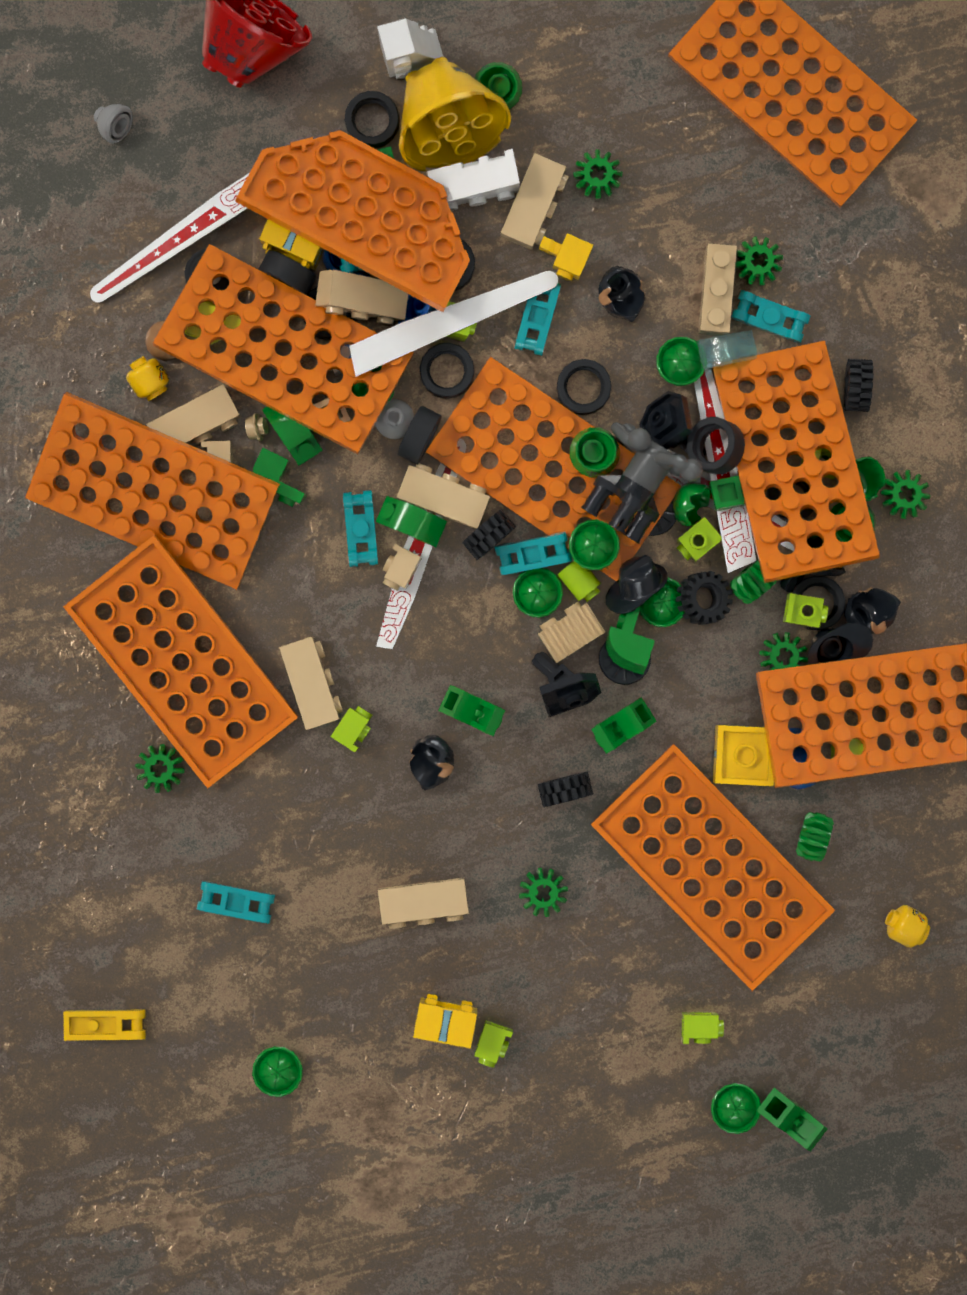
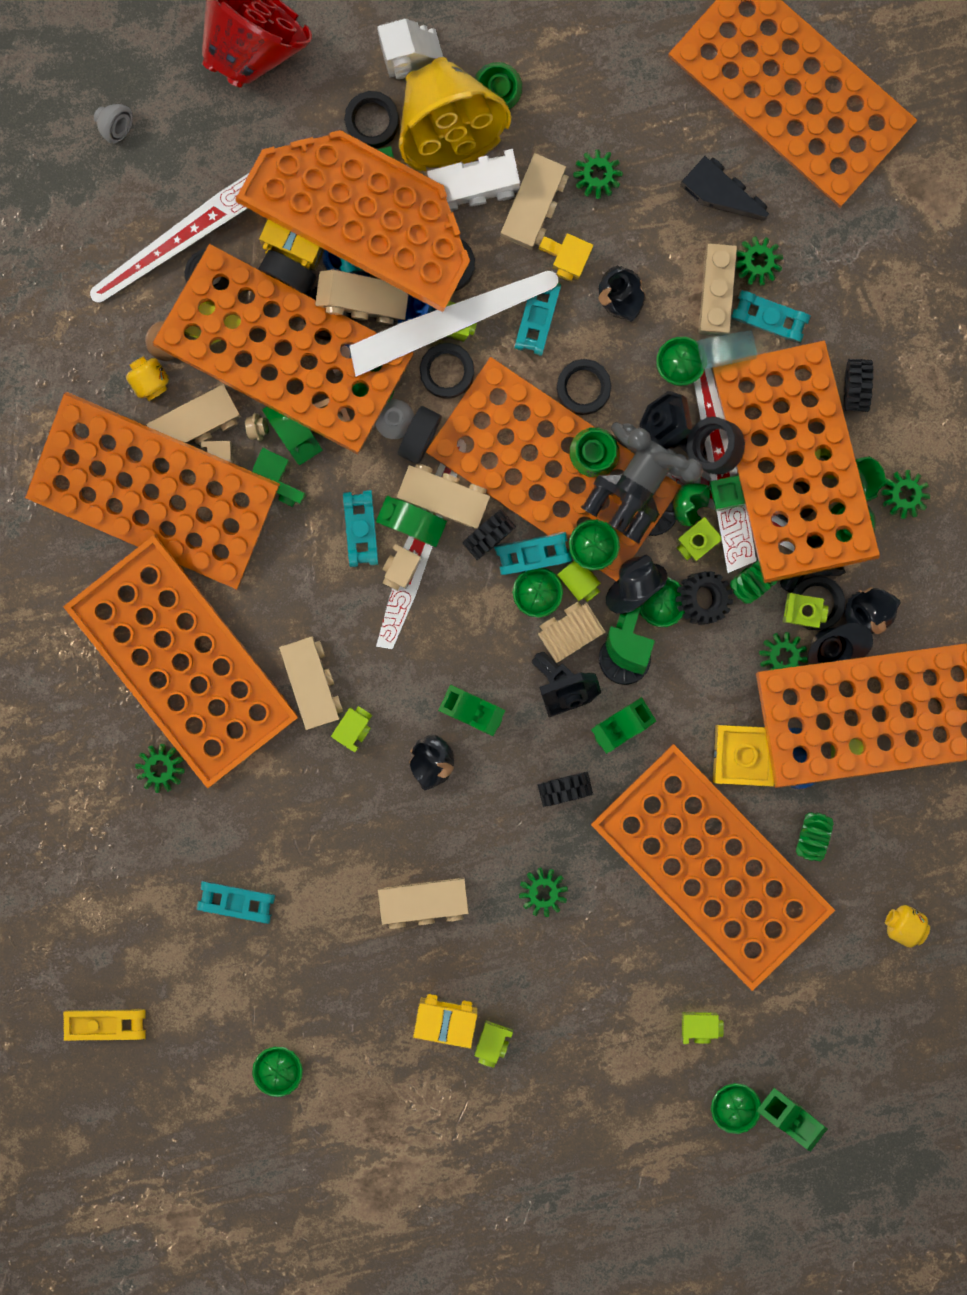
none -> black slope [680,156,769,221]

